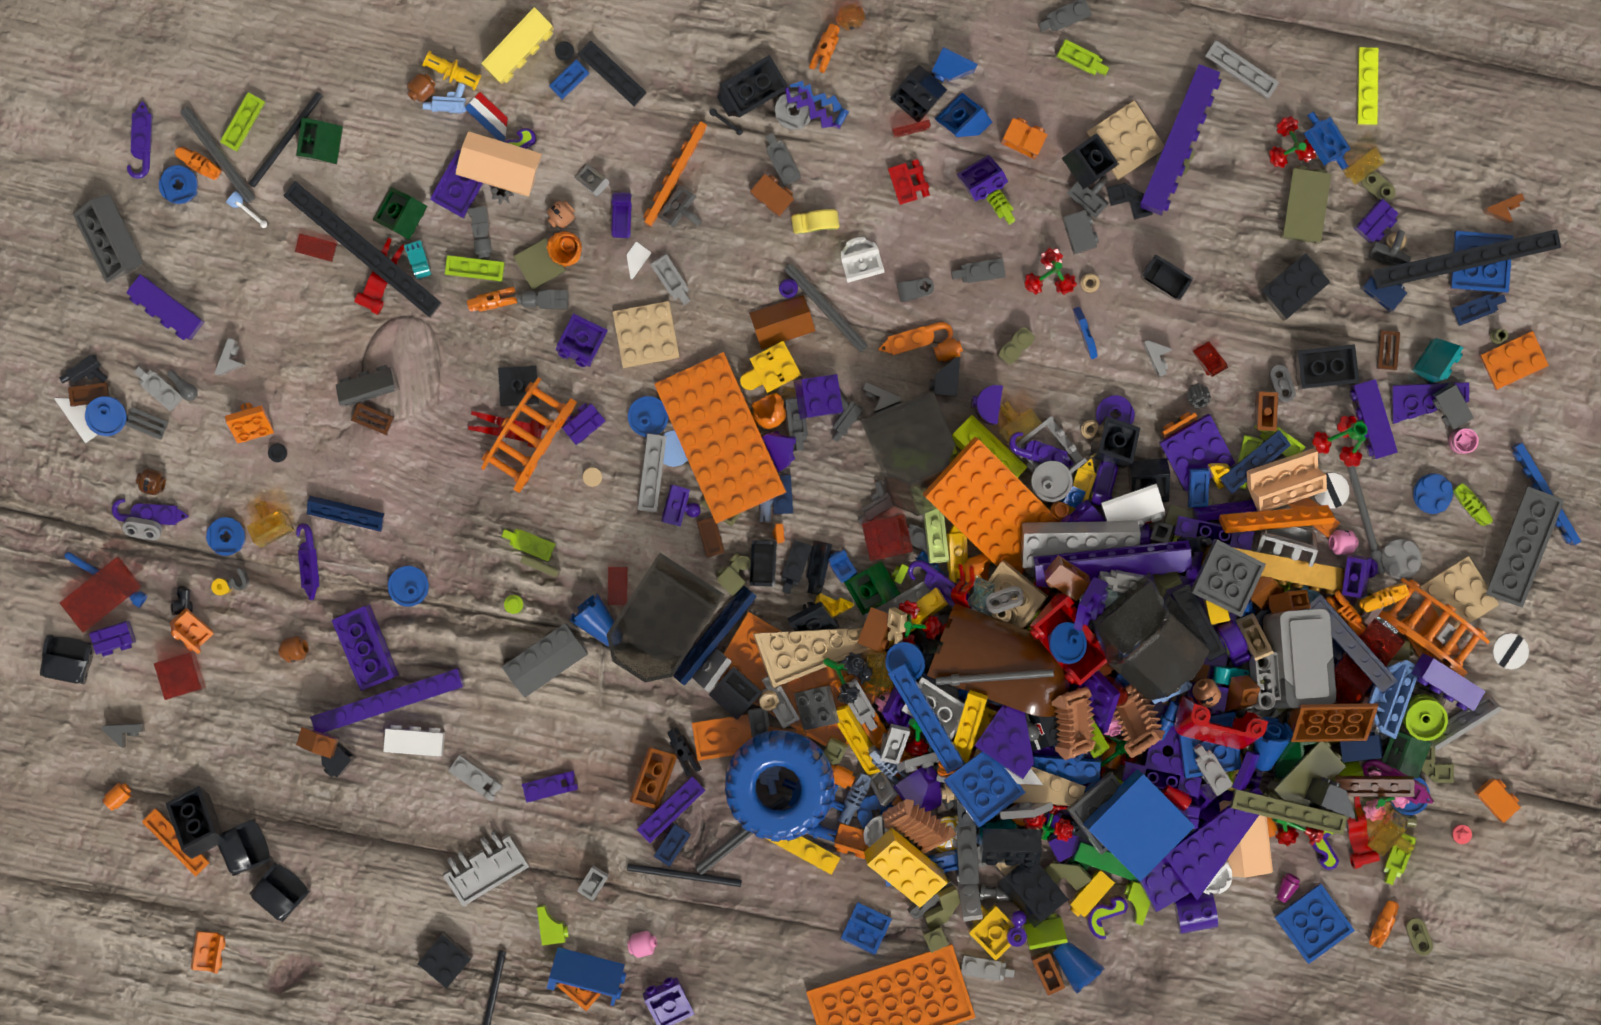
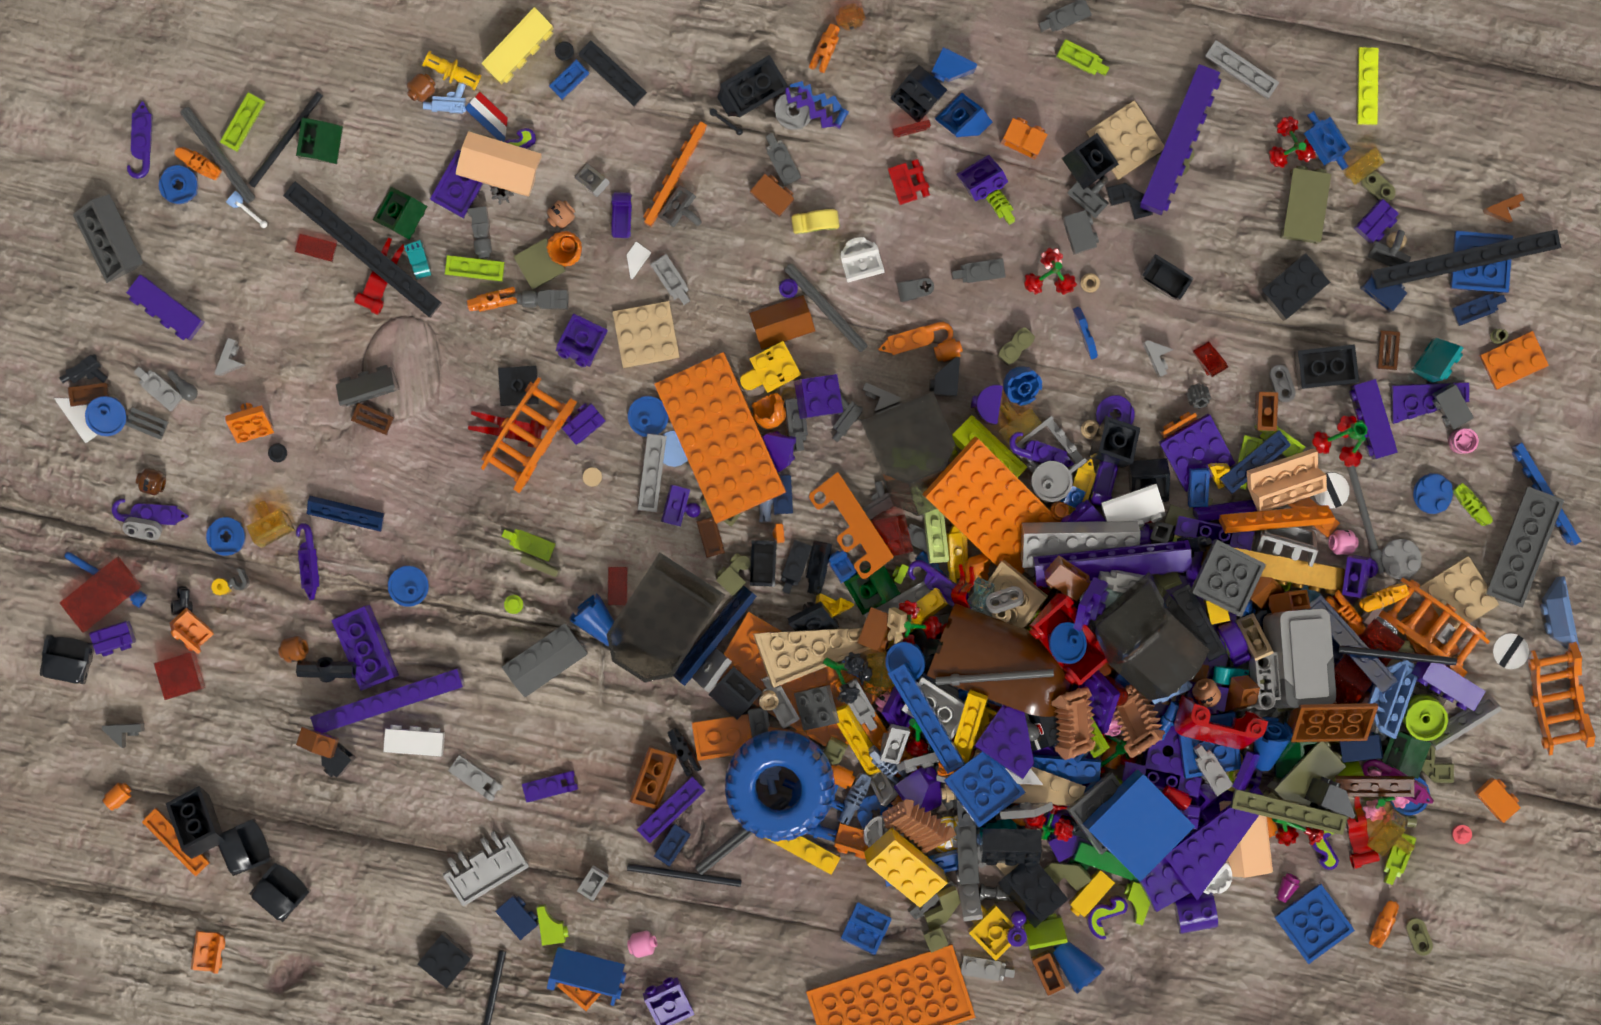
none -> black piece [296,657,357,683]
none -> dark blue brick [495,894,539,940]
none -> orange piece [809,472,894,579]
none -> blue cylinder [1003,366,1042,406]
none -> black piece [1339,645,1457,665]
none -> orange fence [1528,642,1596,756]
none -> medium blue wedge [1540,576,1580,650]

